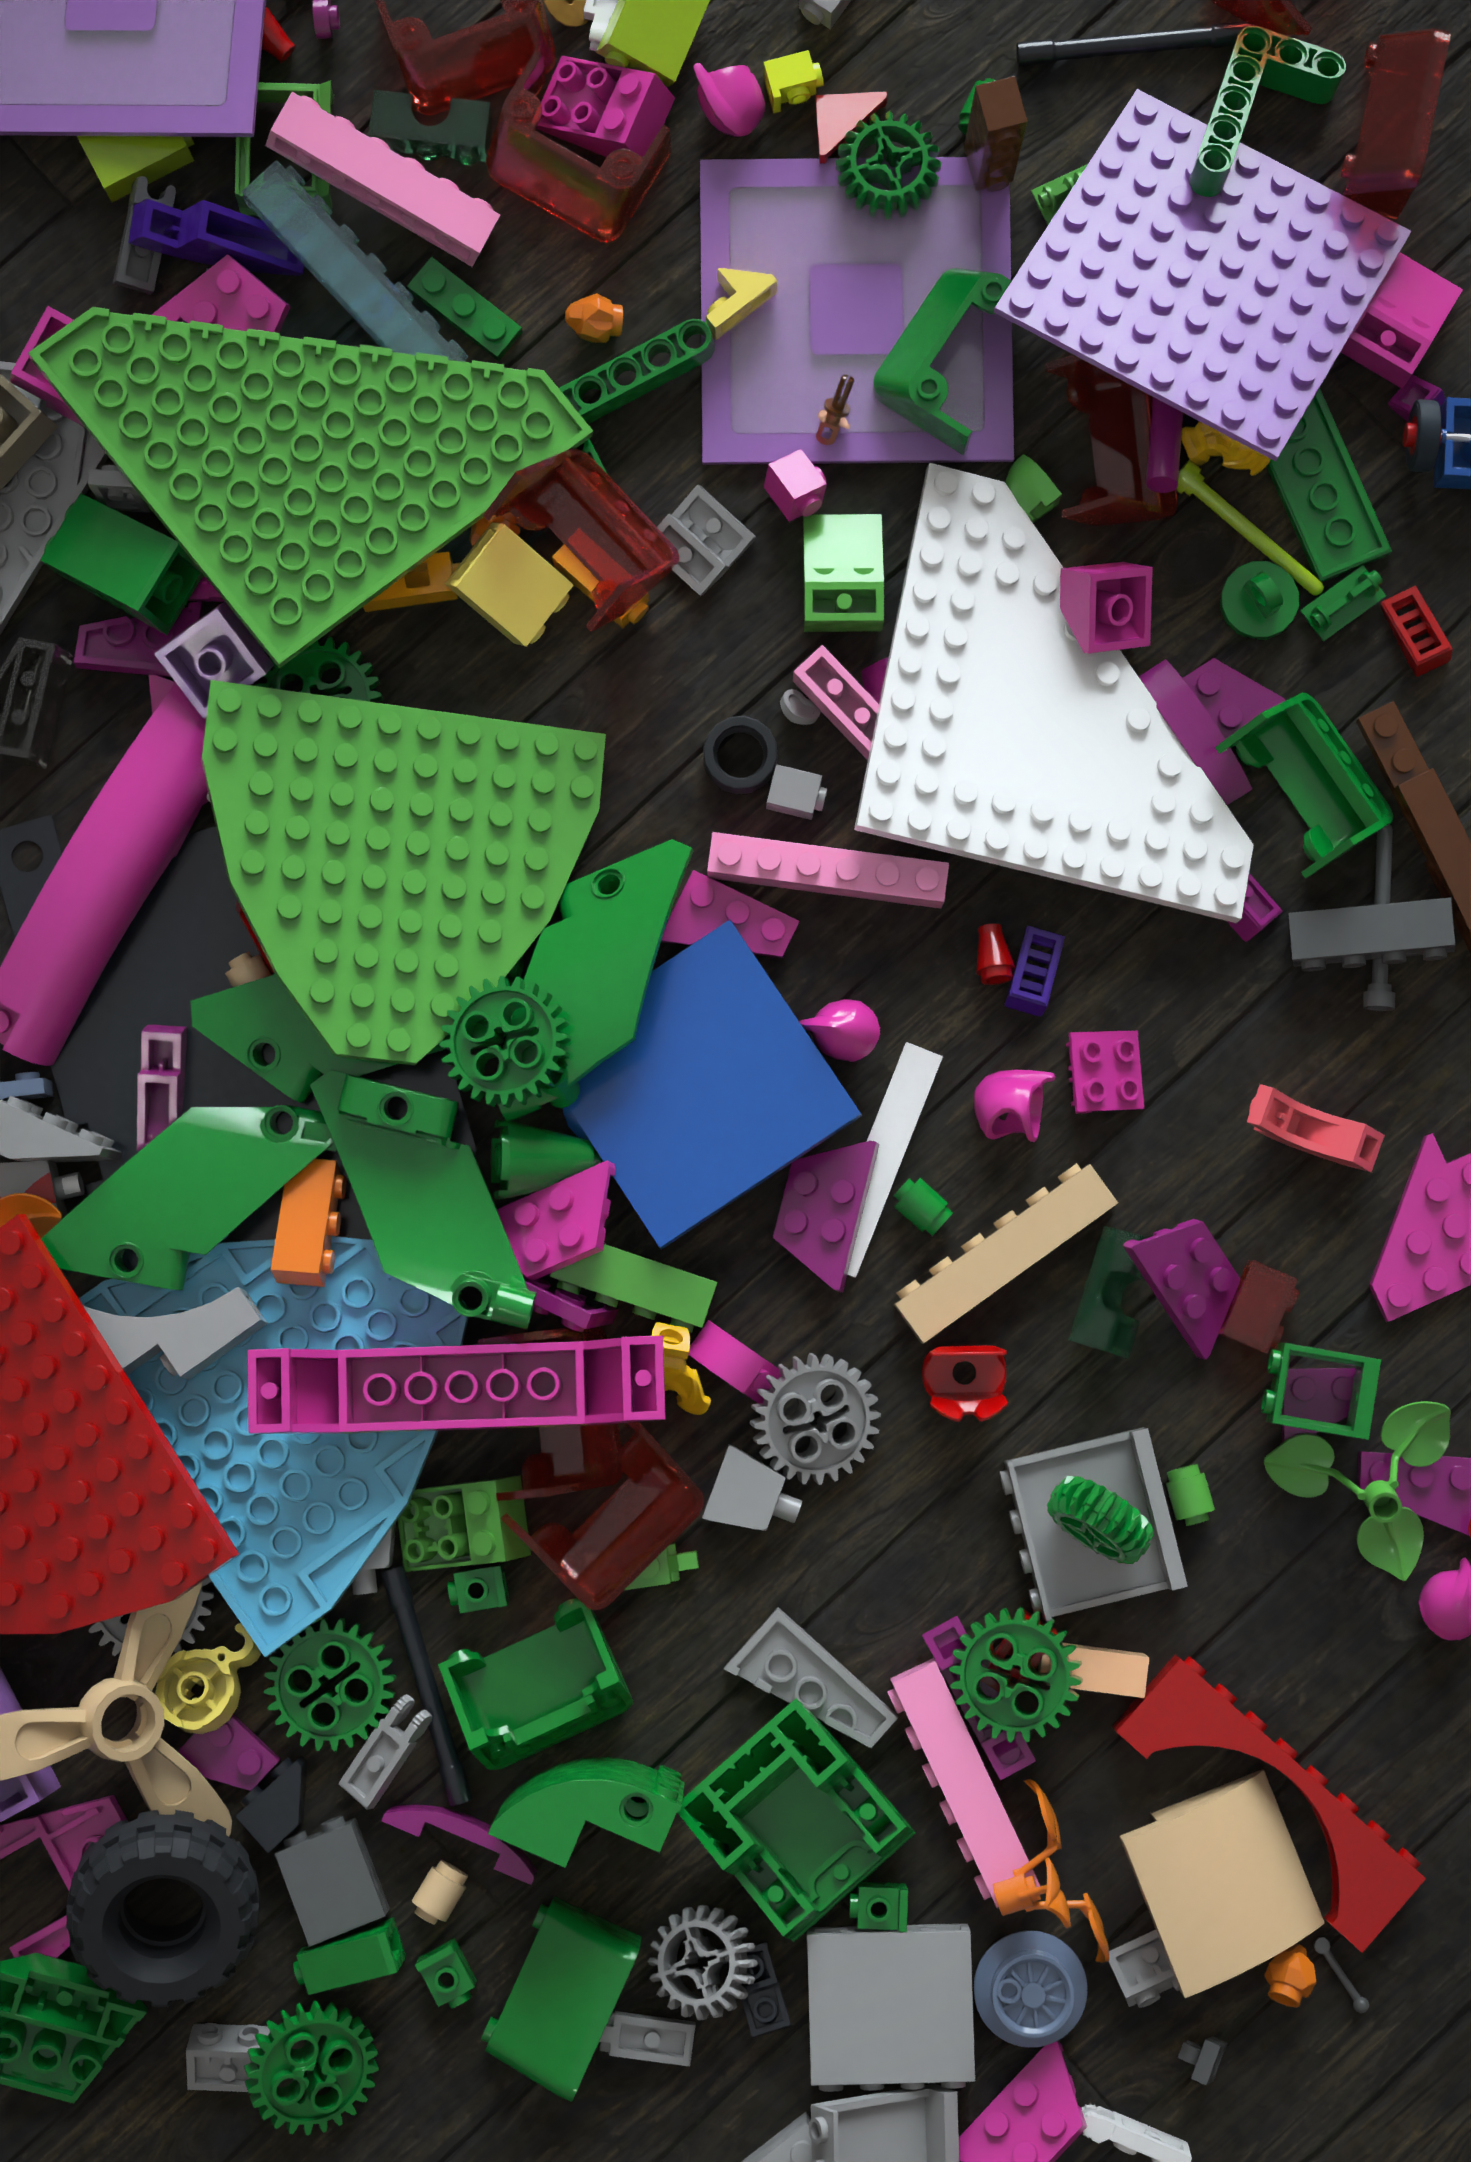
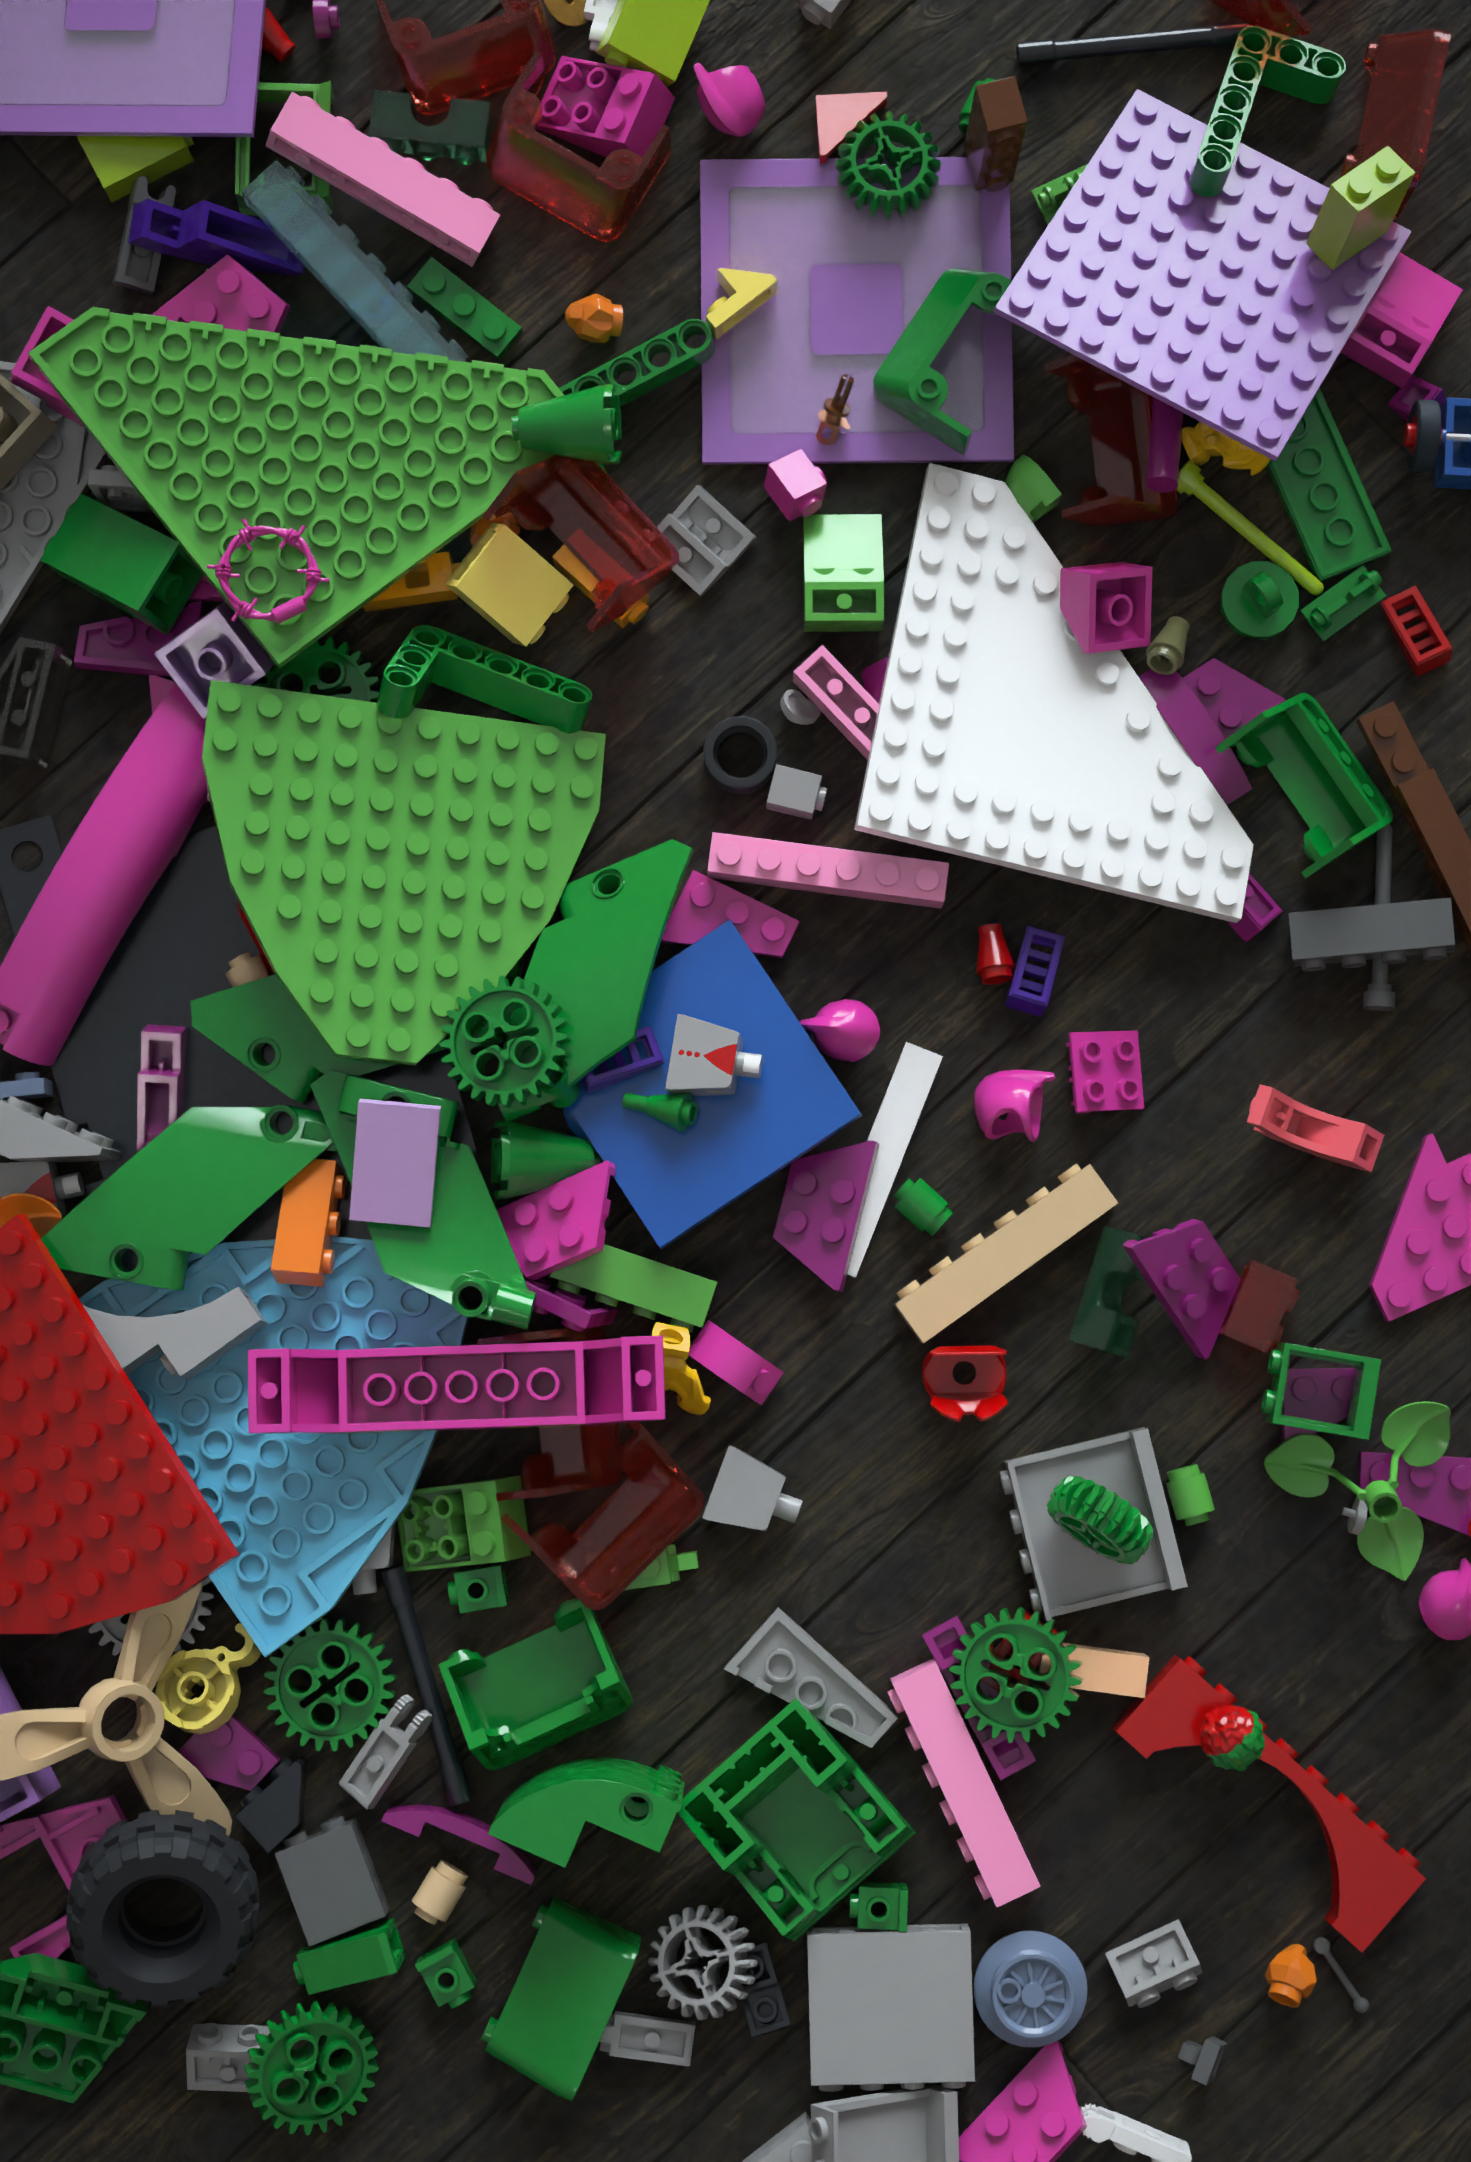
light grey gear [750,1353,881,1485] -> none
neon yellow brick [763,50,824,113] -> none
orange plant [992,1779,1109,1963] -> none
tan slope [1120,1769,1325,1998] -> none
none -> dark pink piece [207,518,330,624]
none -> lavender tile [349,1099,441,1227]
none -> green beam [377,625,592,734]
none -> green cone [512,384,622,465]
none -> dark purple slope [581,1026,664,1094]
none -> green cone [622,1092,698,1132]
none -> light grey torso [665,1014,763,1096]
none -> olive cone [1146,616,1190,675]
none -> red piece [1200,1705,1265,1771]
none -> lime brick [1306,146,1415,270]
none -> light grey piece [1342,1496,1368,1535]

